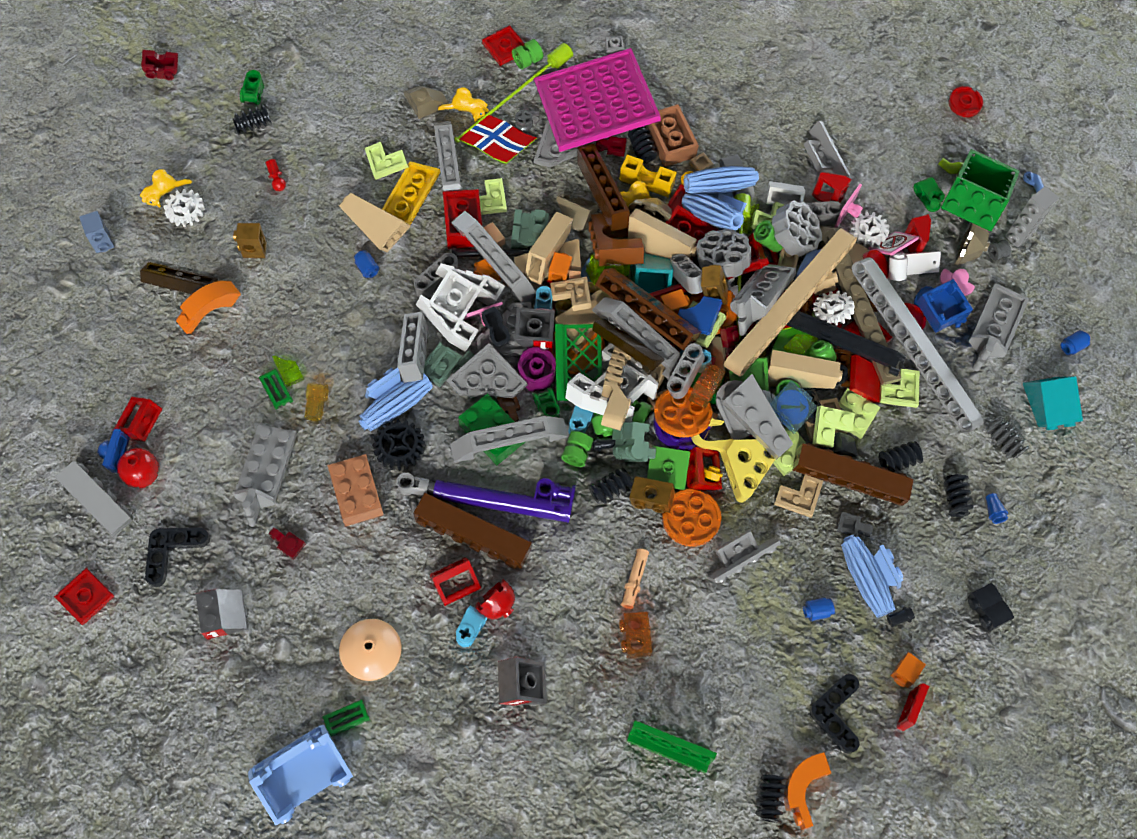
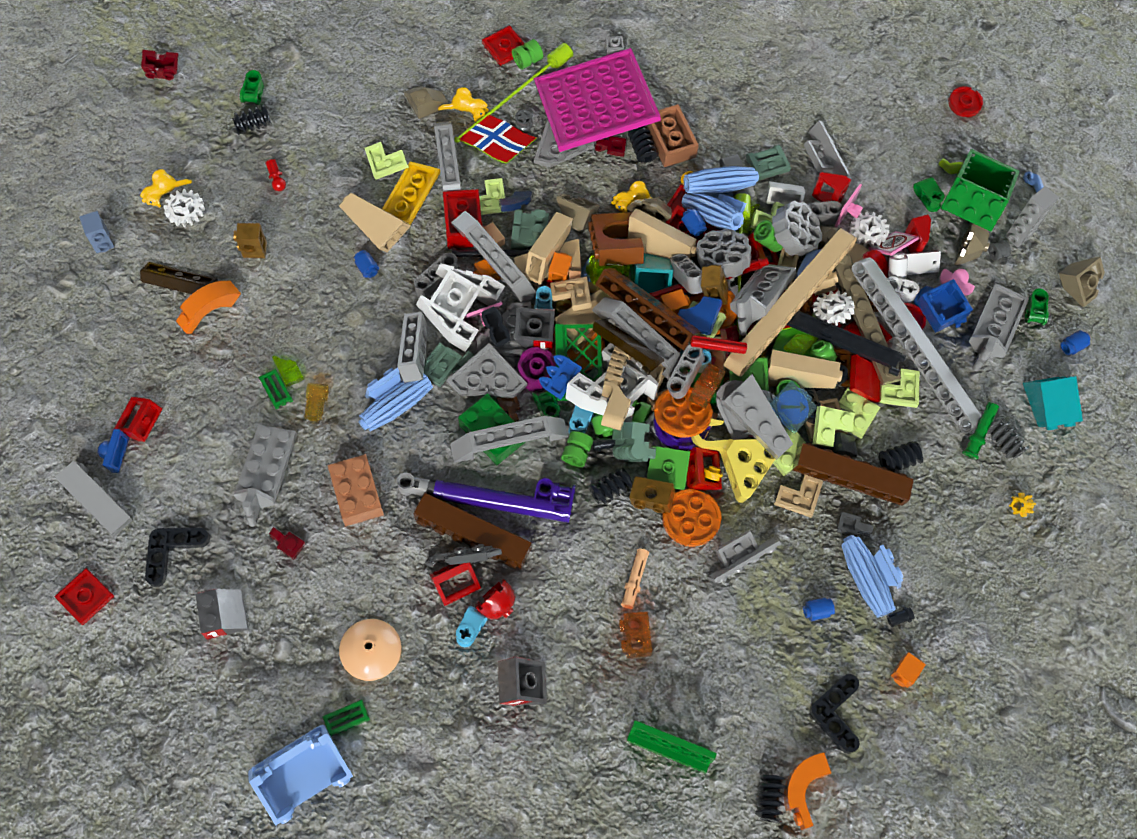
red cylinder [117,448,159,488] -> none
black gear [372,419,426,471] -> none
reddish brown brick [577,144,629,231] -> none
yellow arch [619,155,677,198] -> none
tan tile [689,152,714,171] -> none
red tile [896,683,930,731] -> none
black piece [944,474,974,517] -> none
black brick [968,583,1014,632] -> none
blue cone [985,493,1008,524] -> none
none -> dark grey plate [425,544,502,566]
none -> dark blue tile [499,191,532,212]
none -> blue plate [539,355,582,400]
none -> blue brick [681,209,707,237]
none -> red axle [690,335,747,354]
none -> sand green plate [746,145,791,181]
none -> white beam [887,276,919,303]
none -> green pin [962,402,999,460]
none -> yellow gear [1009,493,1036,517]
none -> green piece [1025,288,1049,325]
none -> dark tan slope [1059,257,1105,307]

